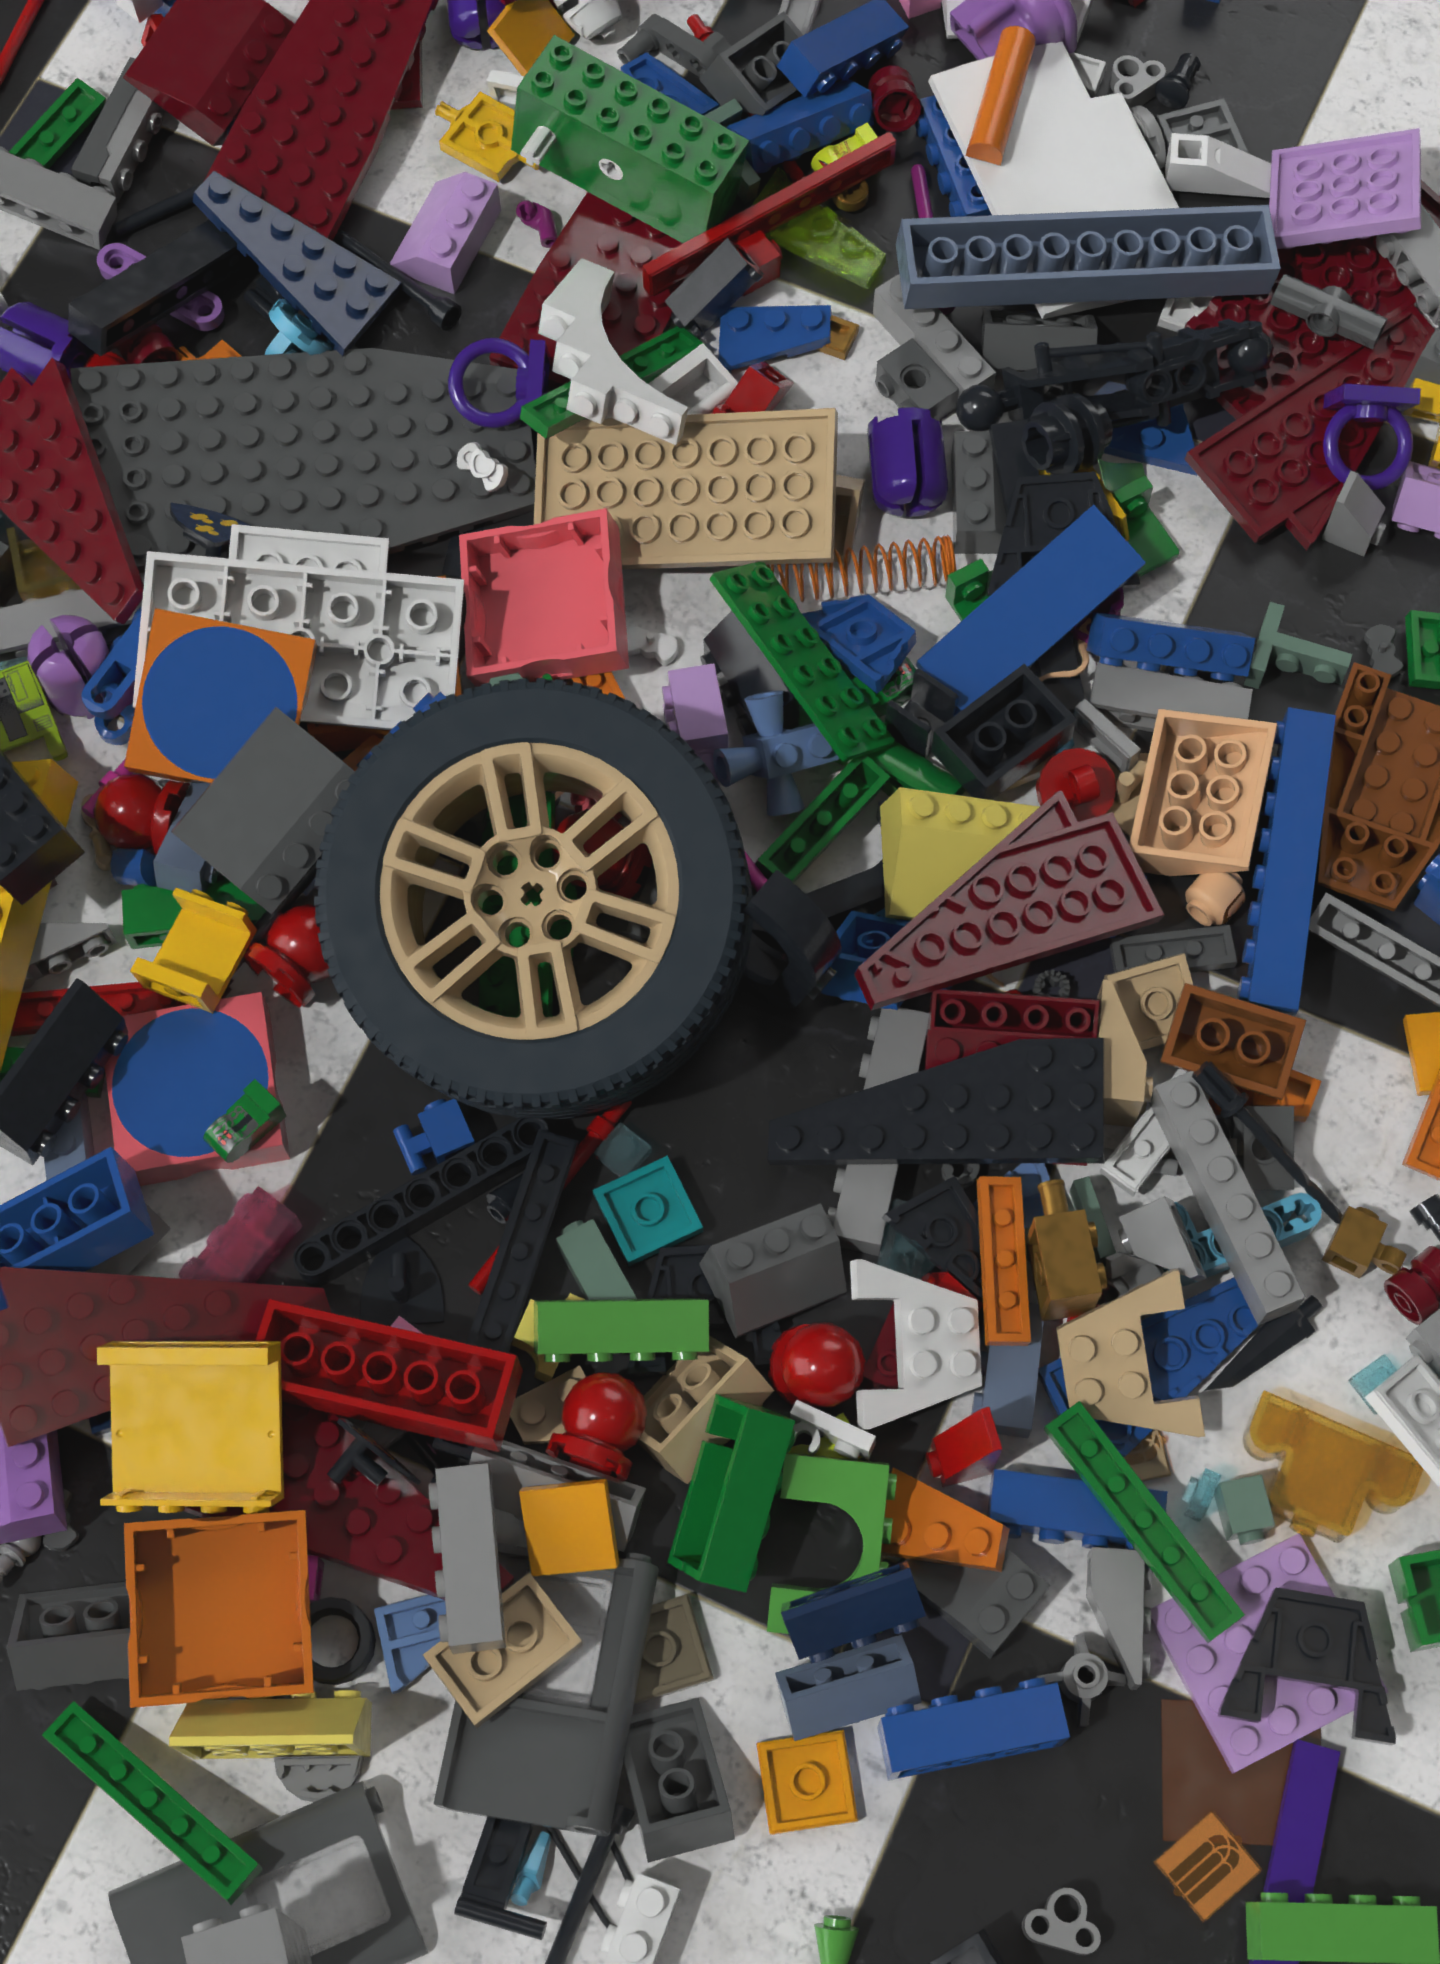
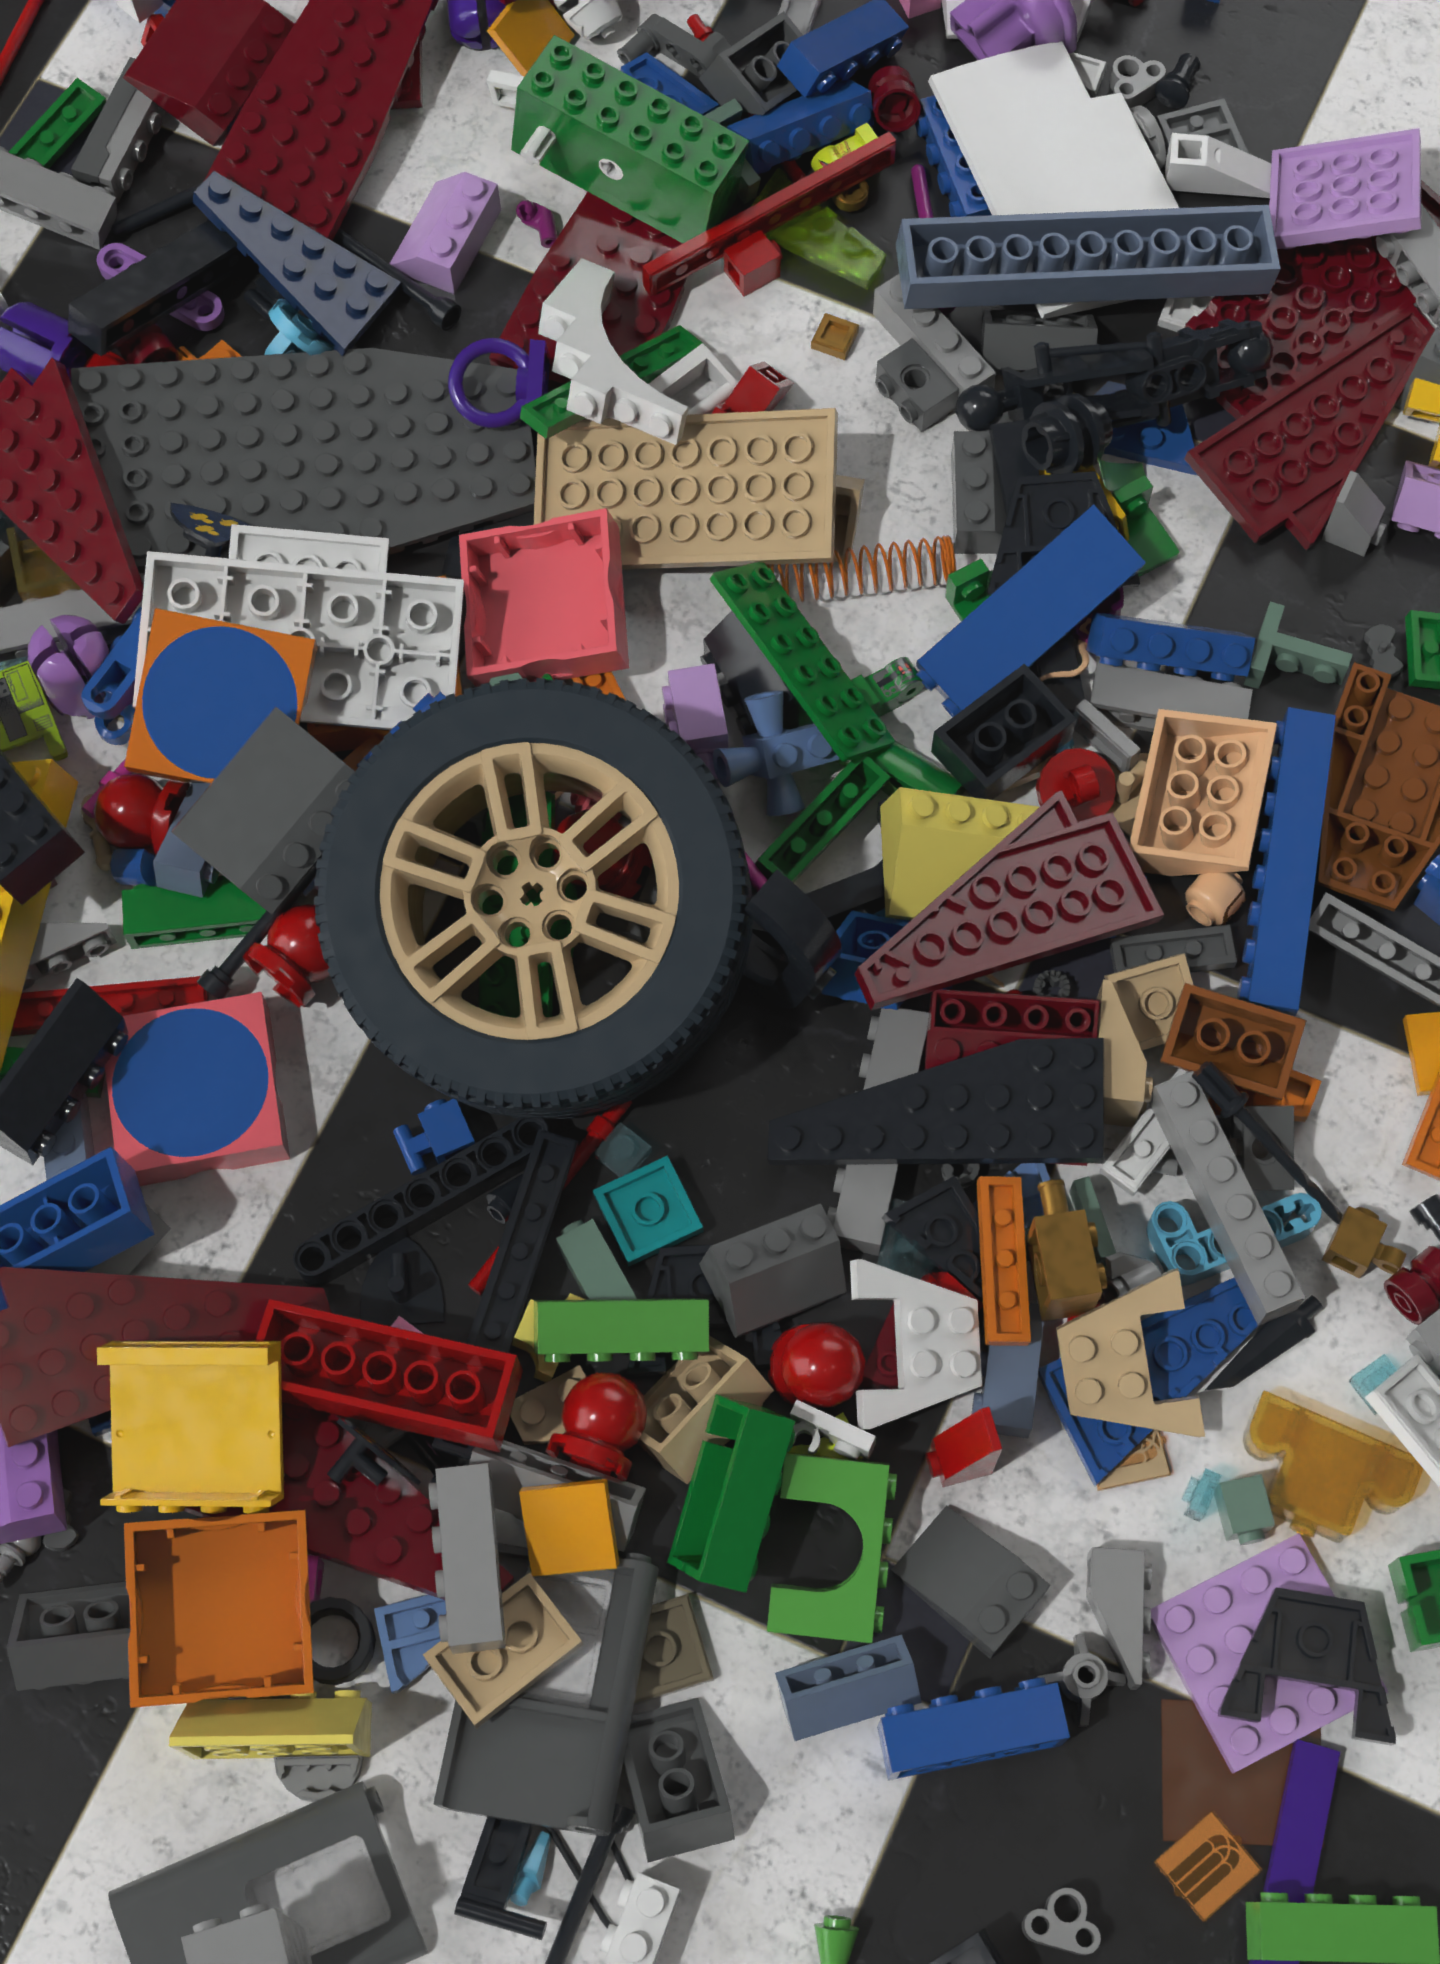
green plate [42,1701,263,1906] -> none
yellow panel [130,888,257,1014] -> none
clear pink brick [179,1186,302,1283] -> none
green leg [203,1079,287,1163] -> none
yellow plate [435,92,541,182] -> none
white piece [457,442,508,492] -> none
white piece [627,626,678,666] -> none
black brick [665,238,764,340] -> none
blue wing [718,305,832,375] -> none
light orange tile [756,1730,858,1835] -> none
dark blue slope [781,1561,926,1664] -> none
blue wing [797,594,916,693] -> none
dark purple cylinder [867,407,948,517] -> none
orange wing [881,1467,1010,1572] -> none
black piece [885,668,959,759] -> none
orange brick [965,26,1036,166] -> none
blue brick [987,1469,1168,1550] -> none
green plate [1044,1401,1245,1643] -> none
light grey slope [1118,1196,1207,1282] -> none
dark grey piece [1271,274,1388,349] -> none
dark purple tile [1323,384,1421,491] -> none

